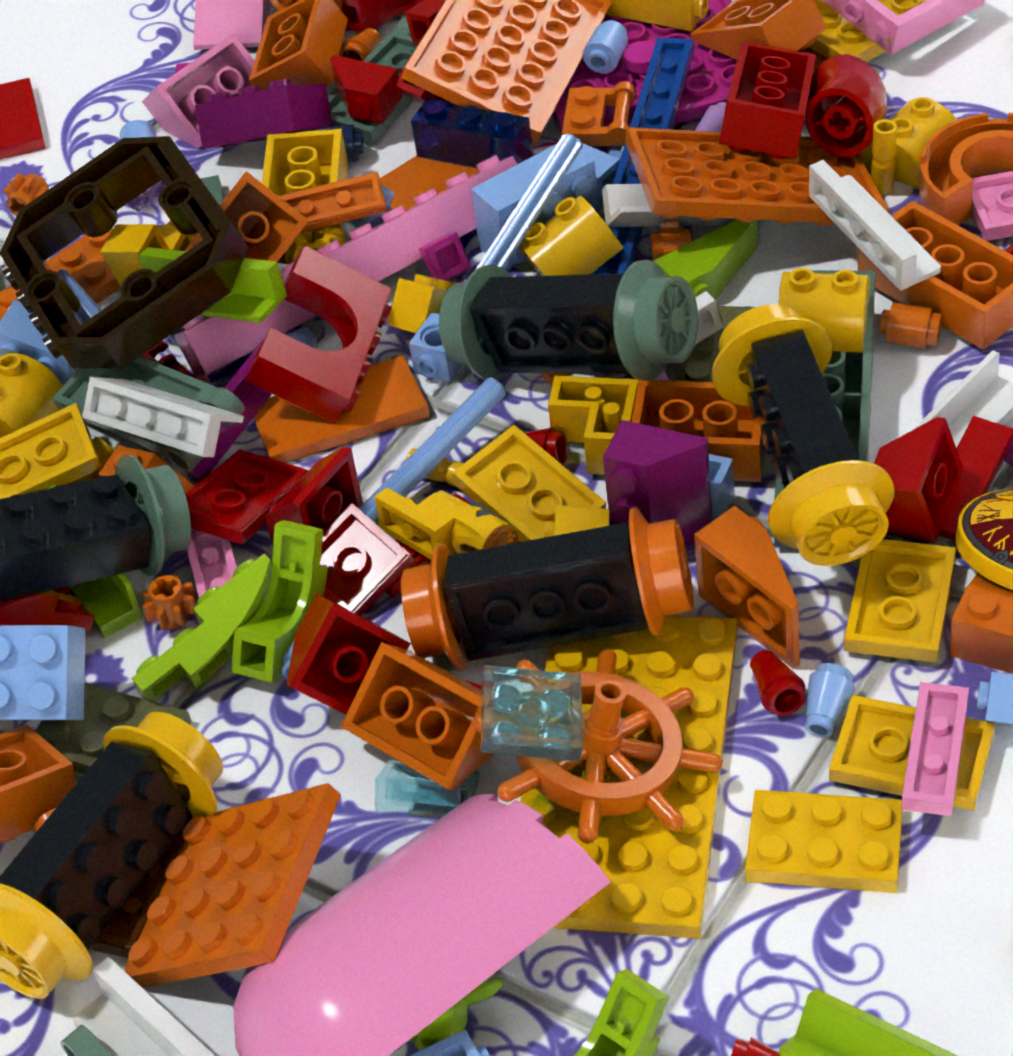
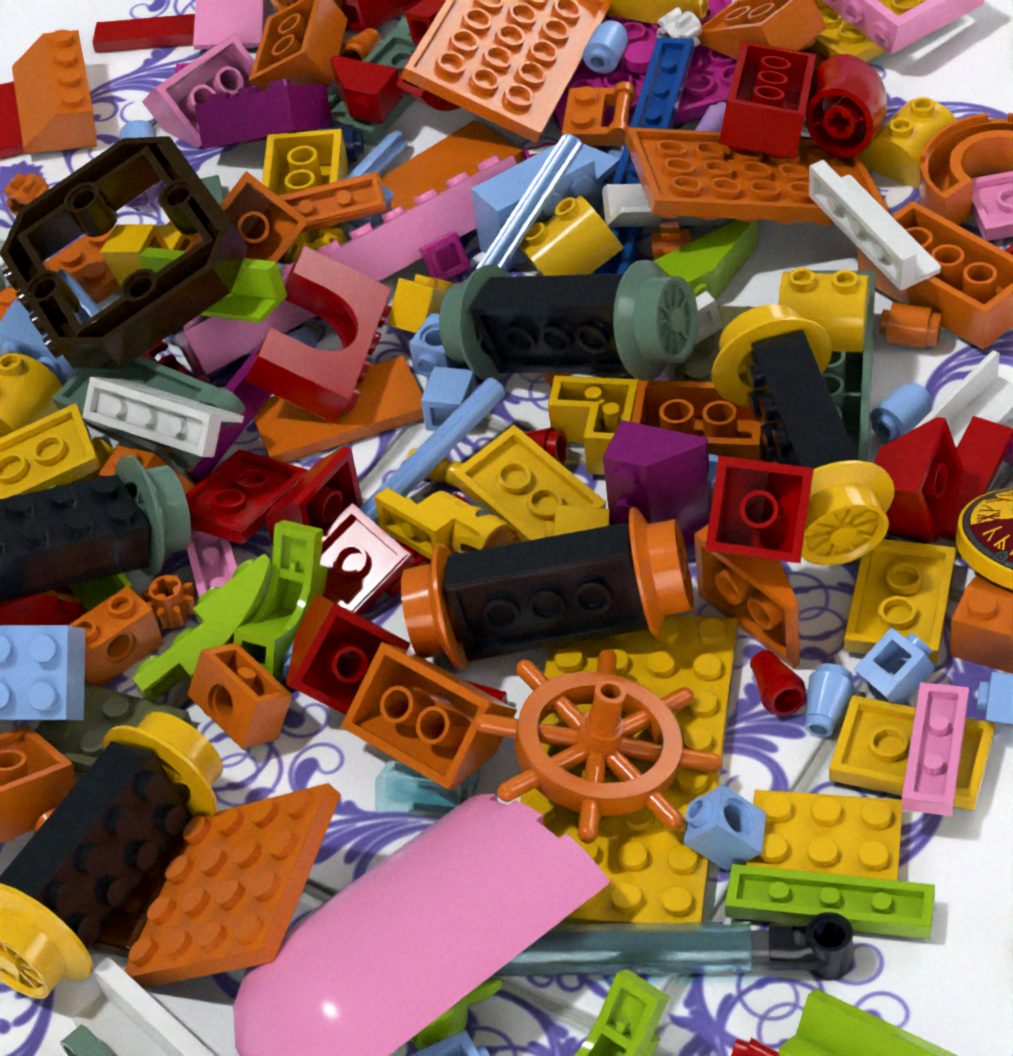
clear blue brick [411,98,534,168] -> none
clear light blue plate [480,665,583,761] -> none
yellow piece [871,119,897,195] -> none
none -> orange slope [12,29,97,154]
none -> orange brick [69,586,164,687]
none -> red tile [92,14,195,53]
none -> orange brick [187,643,293,749]
none -> light blue axle [344,130,408,180]
none -> light blue brick [421,366,477,431]
none -> clear light blue piece [492,912,853,980]
none -> white gear [656,7,702,48]
none -> light blue brick [683,784,766,872]
none -> red slope [705,456,814,564]
none -> lime plate [725,864,935,939]
none -> light blue brick [853,627,936,705]
none -> light blue brick [870,382,933,442]

